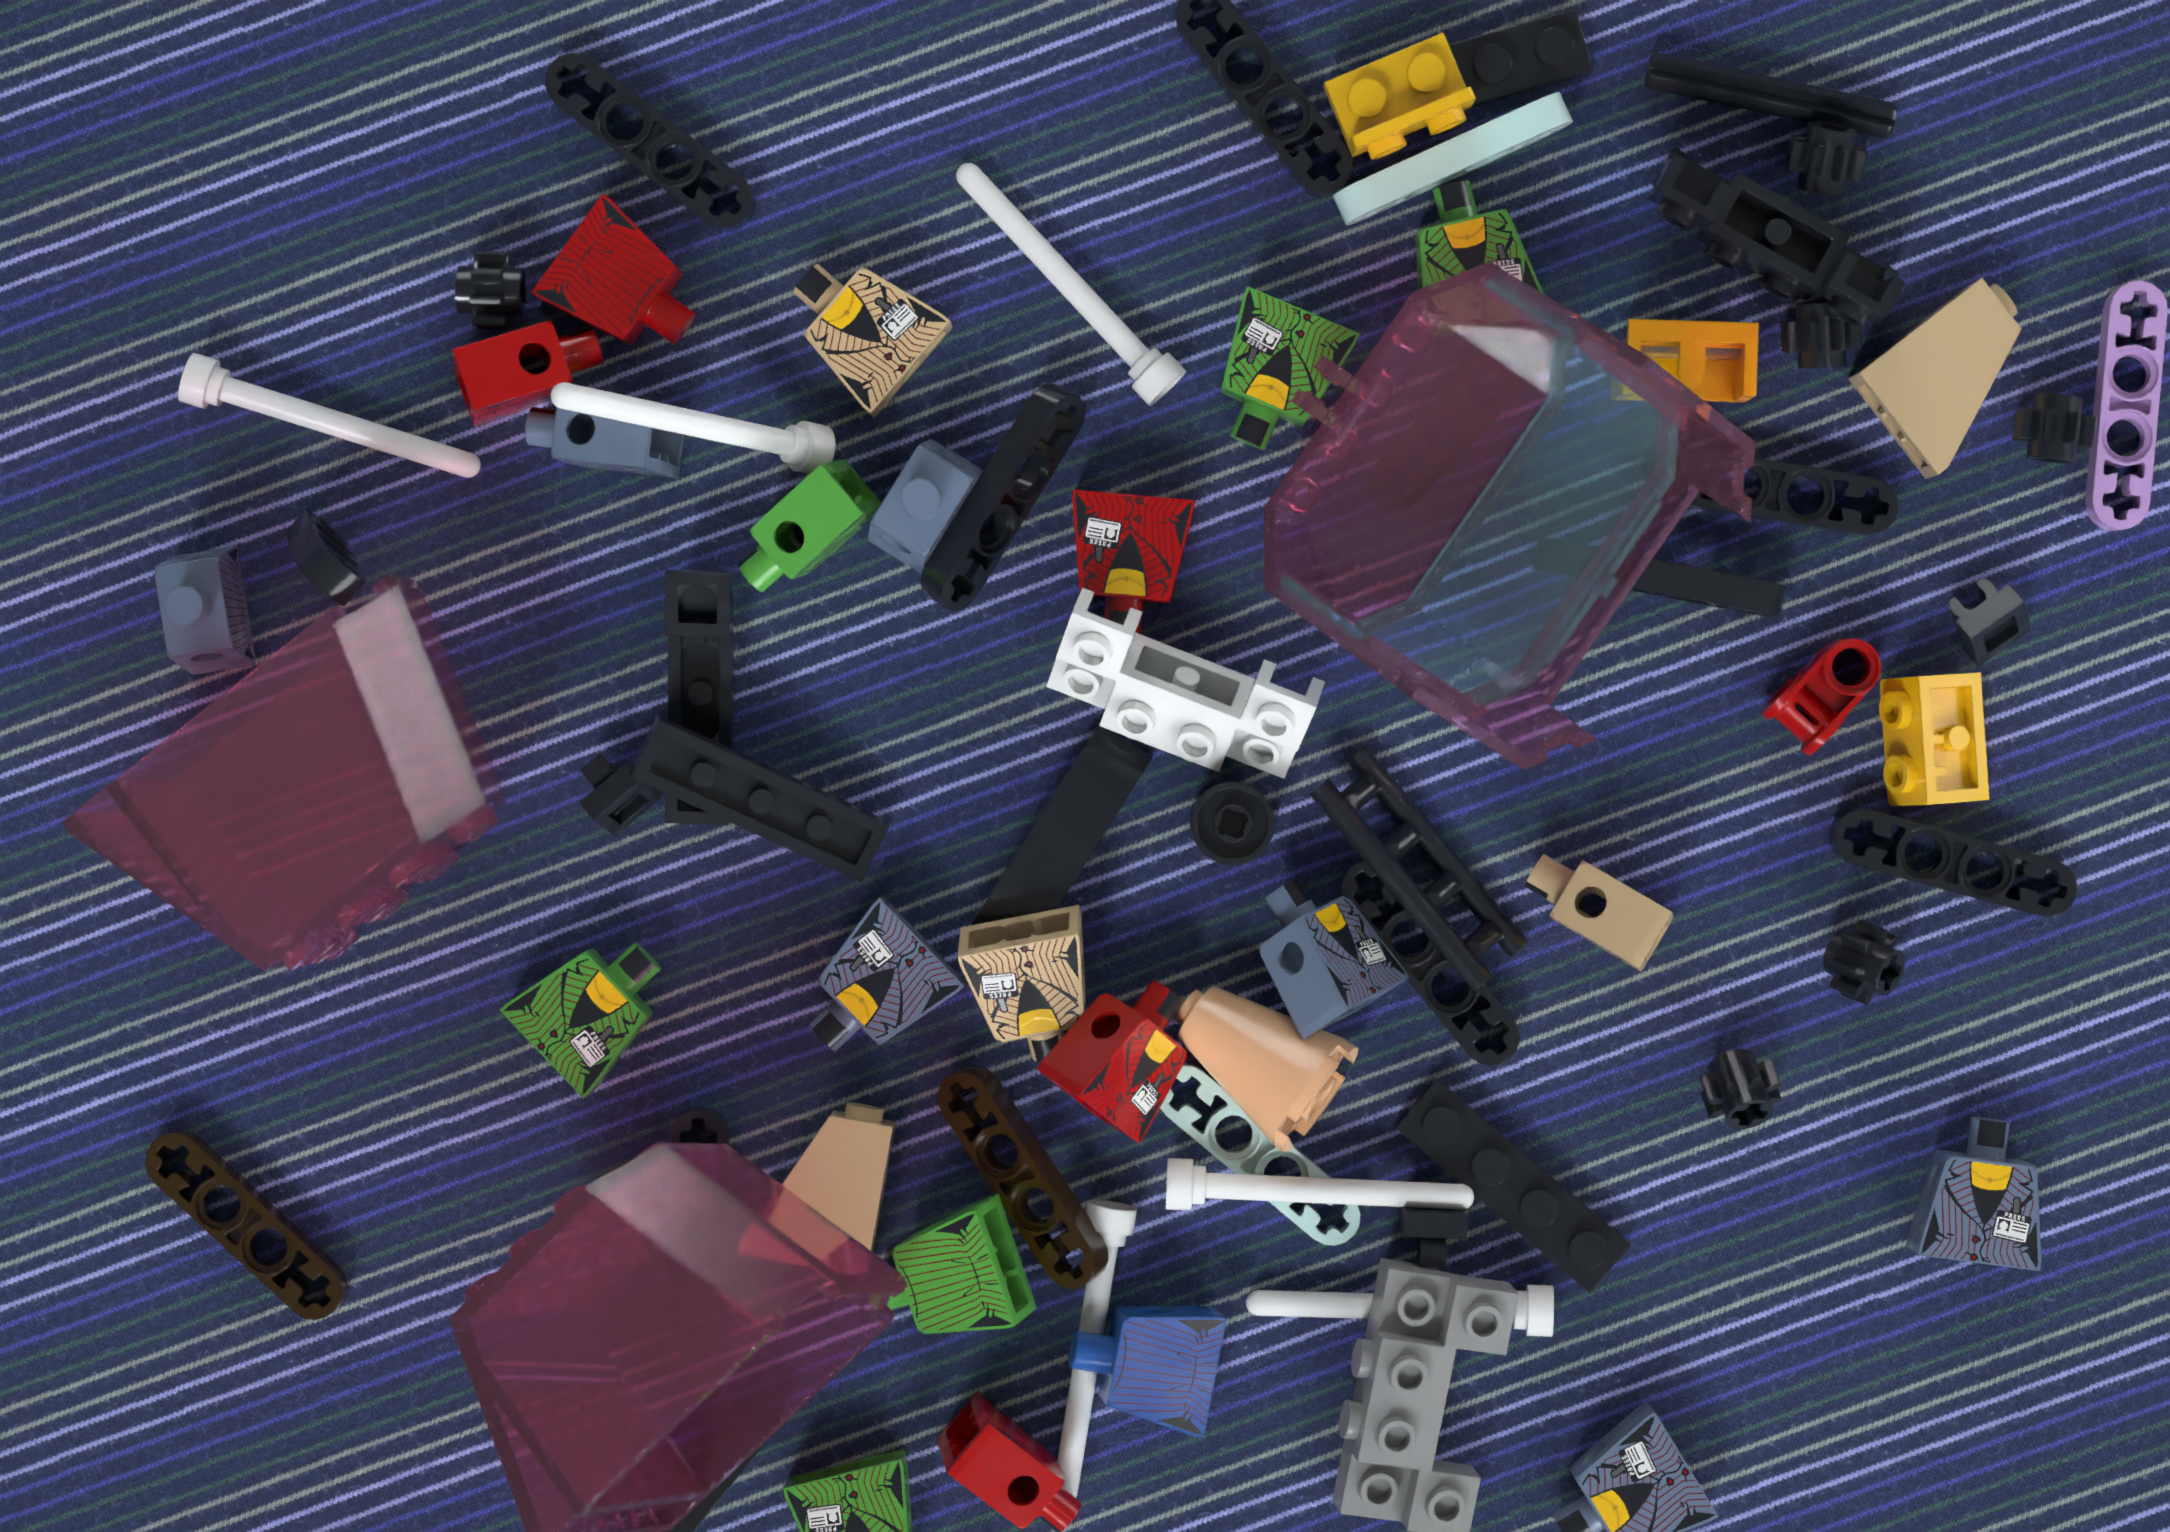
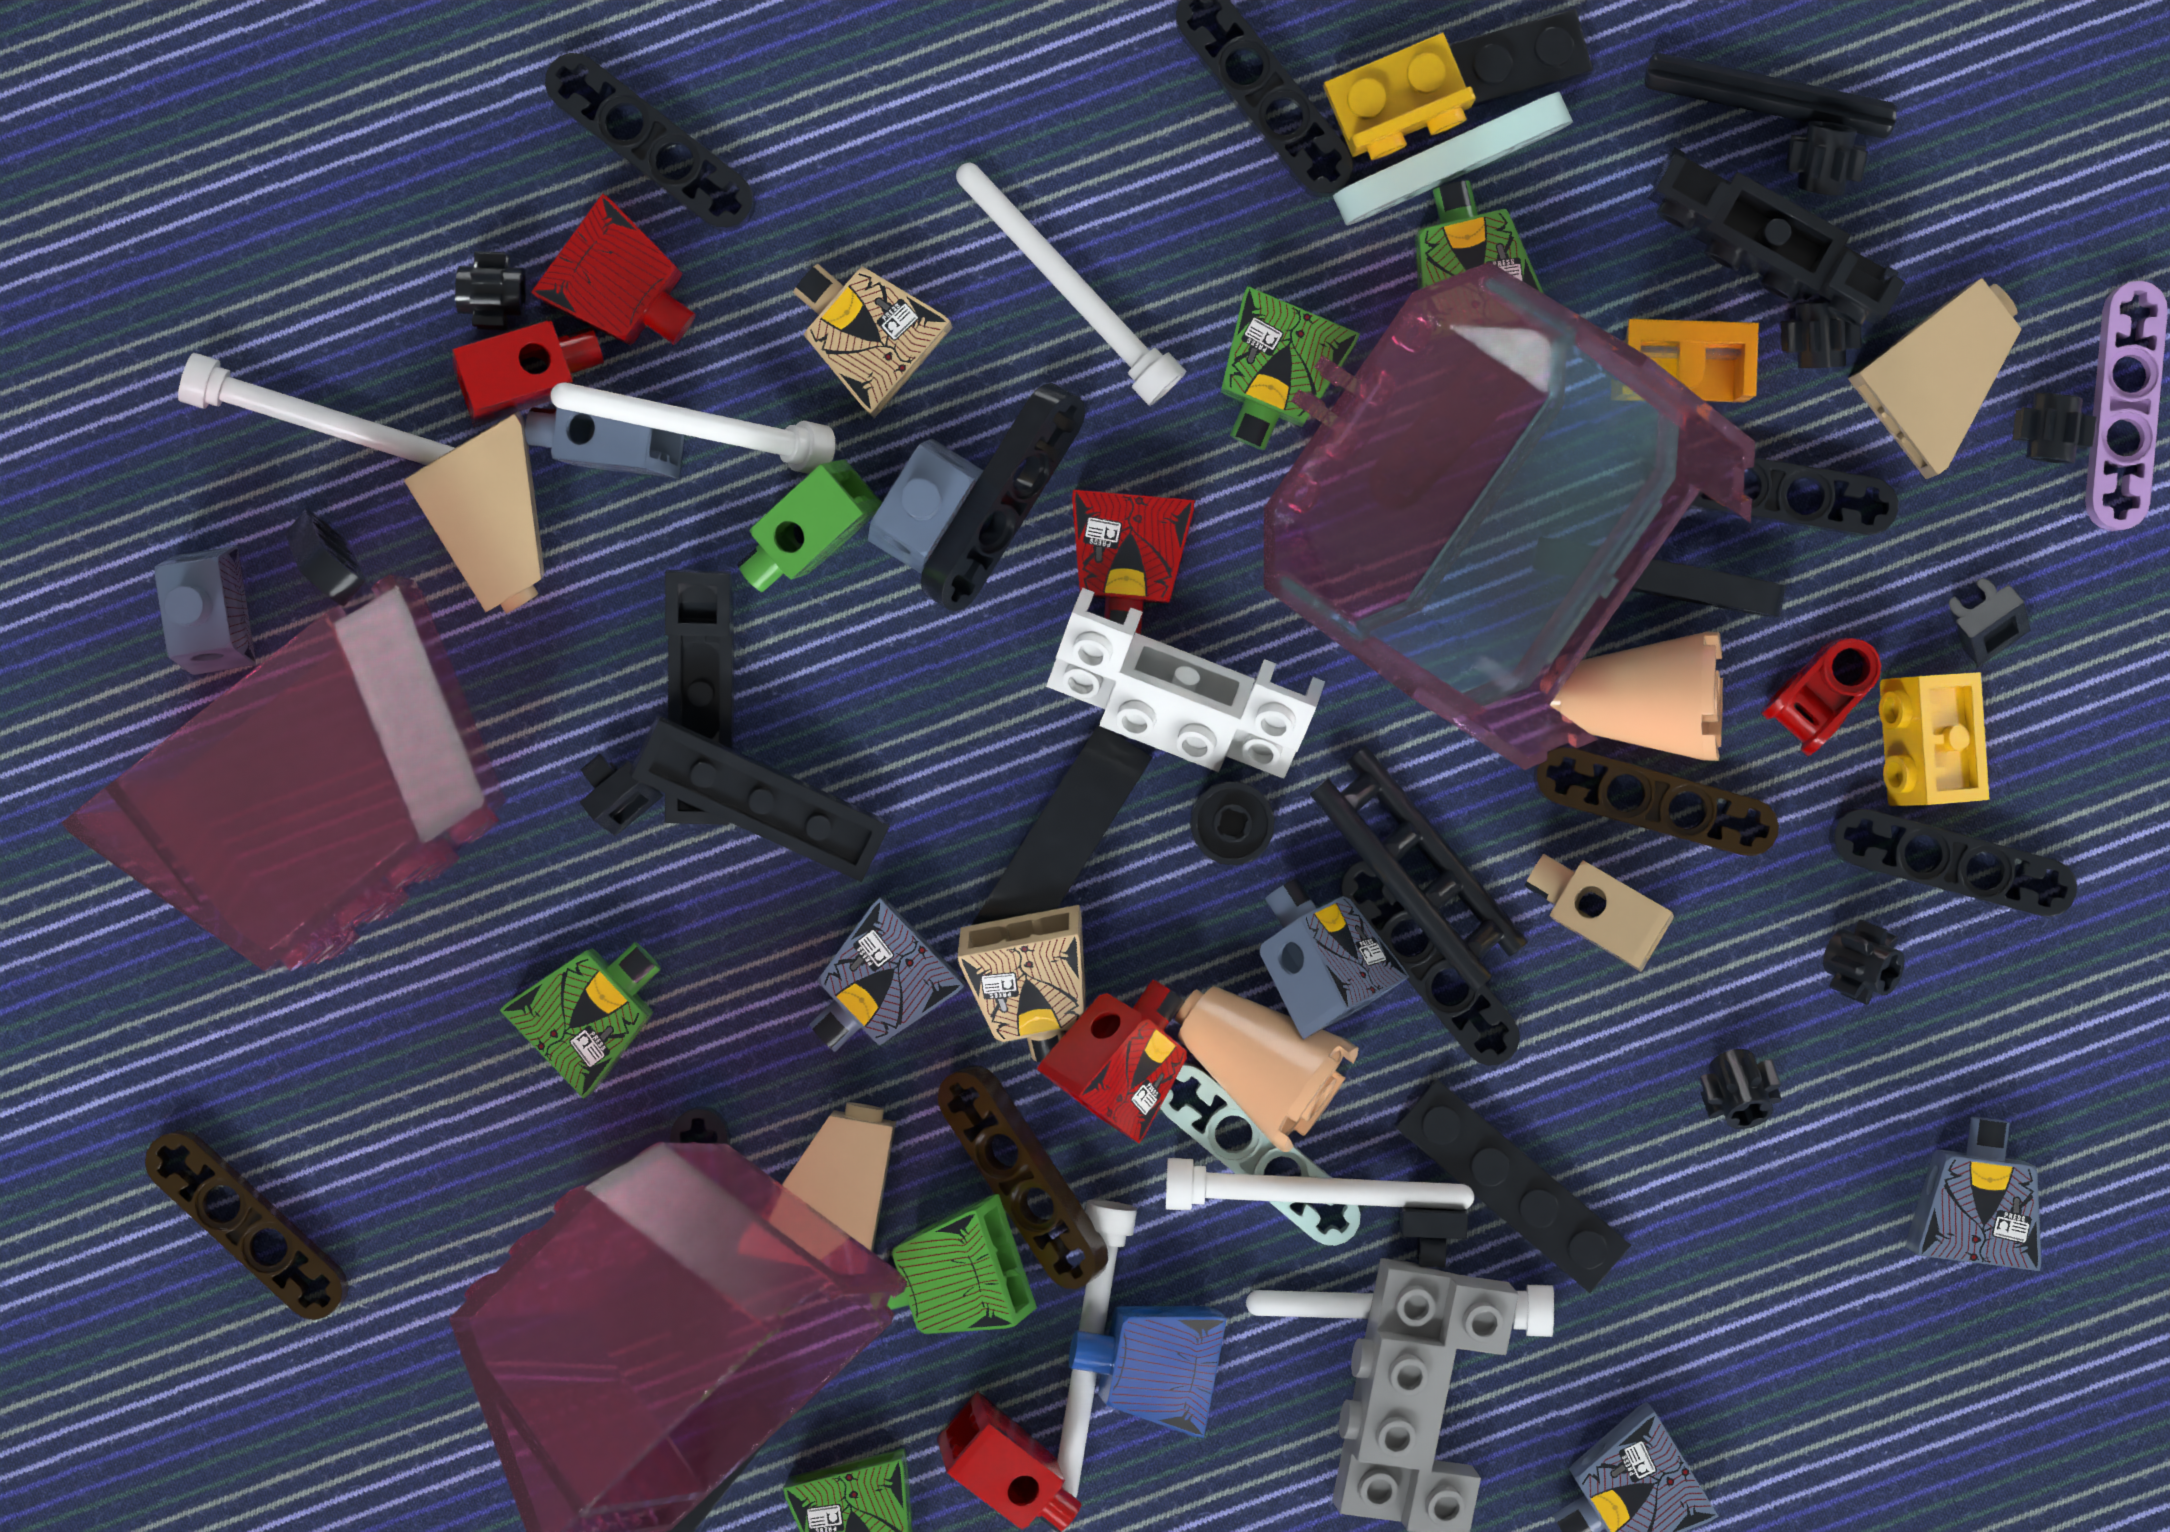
none -> tan slope [404,410,545,614]
none -> dark brown beam [1533,747,1779,856]
none -> light nougat cone [1549,632,1723,761]

